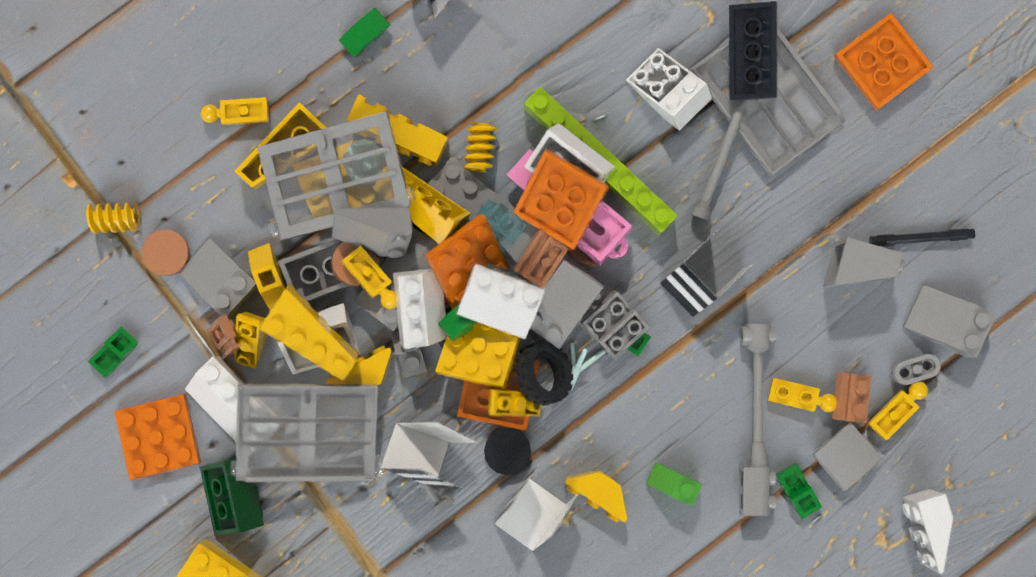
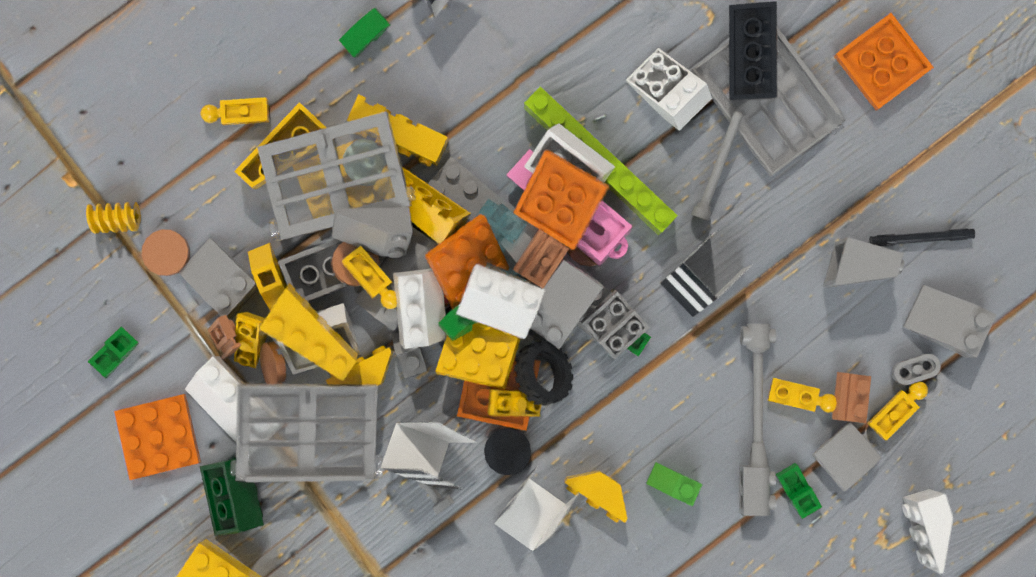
yellow piece [463,122,498,173] -> none
light aqua plant [570,343,606,390] -> none
none -> nougat tile [260,342,286,384]

